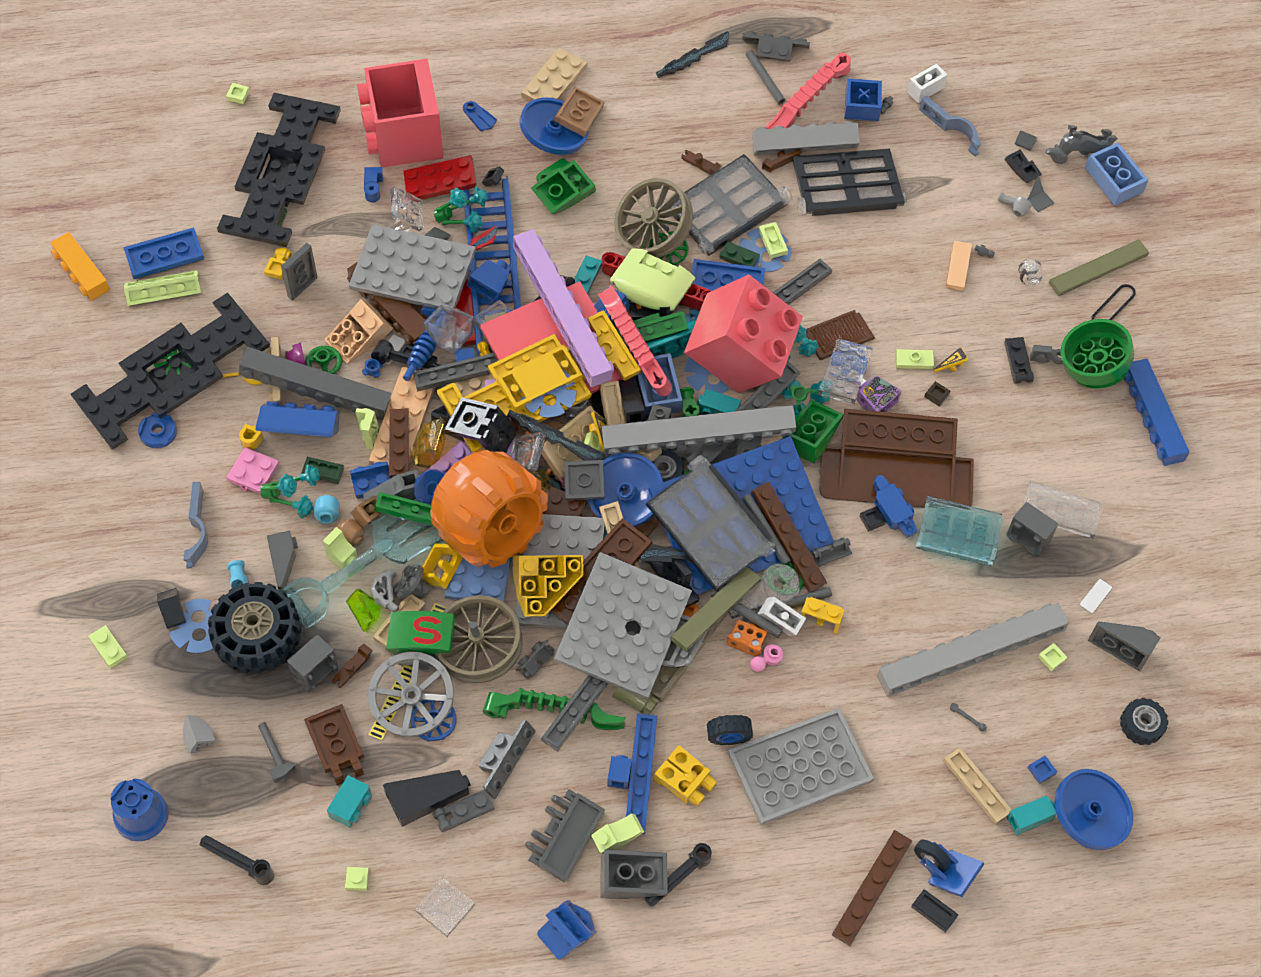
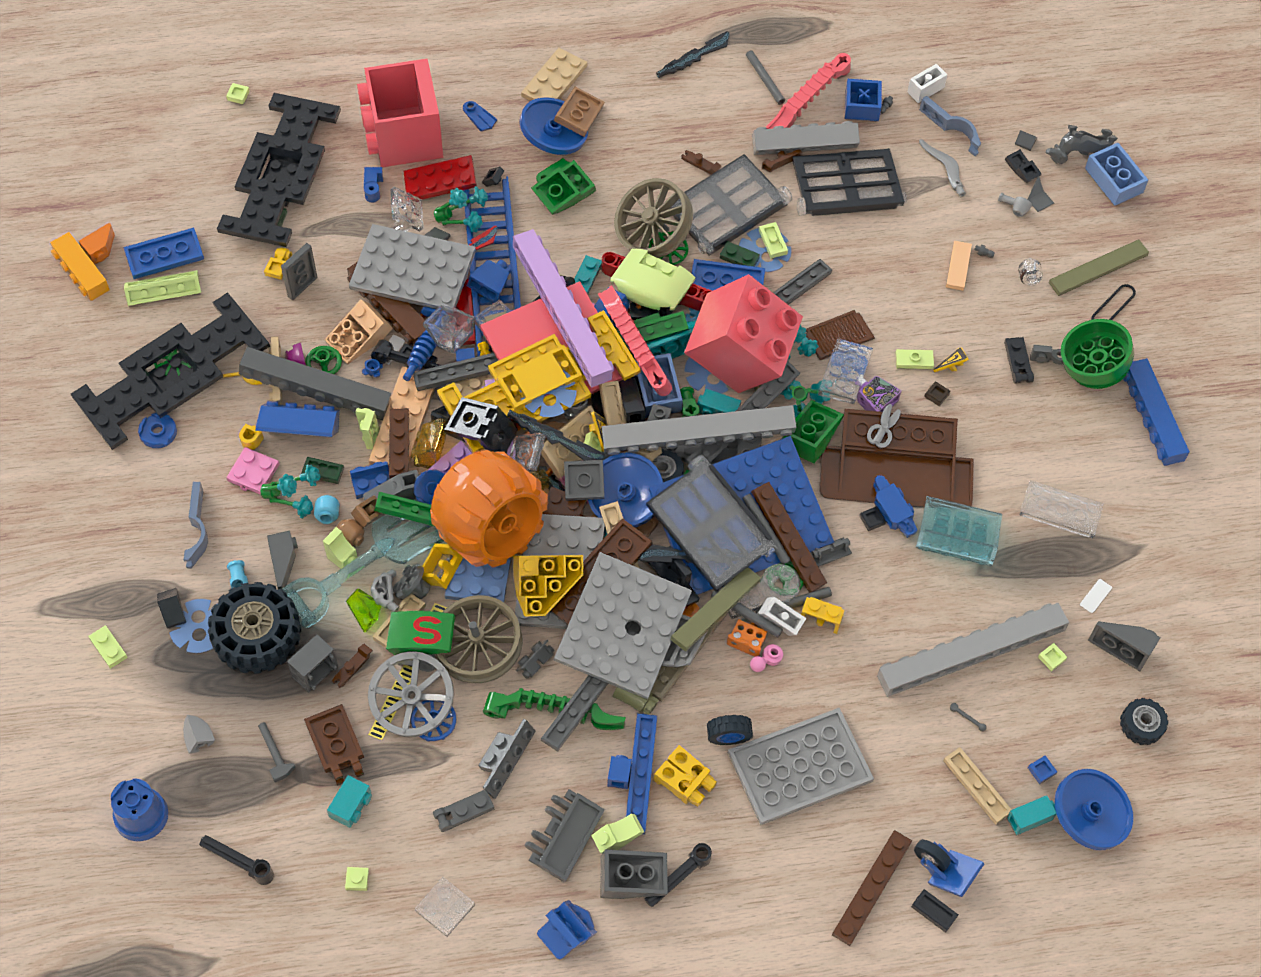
black slope [383,770,471,827] -> none
dark grey bracket [742,31,810,61] -> none
dark grey container [1006,501,1059,557] -> none
none -> orange slope [79,223,115,265]
none -> light grey piece [867,404,901,448]
none -> light grey piece [919,139,966,197]

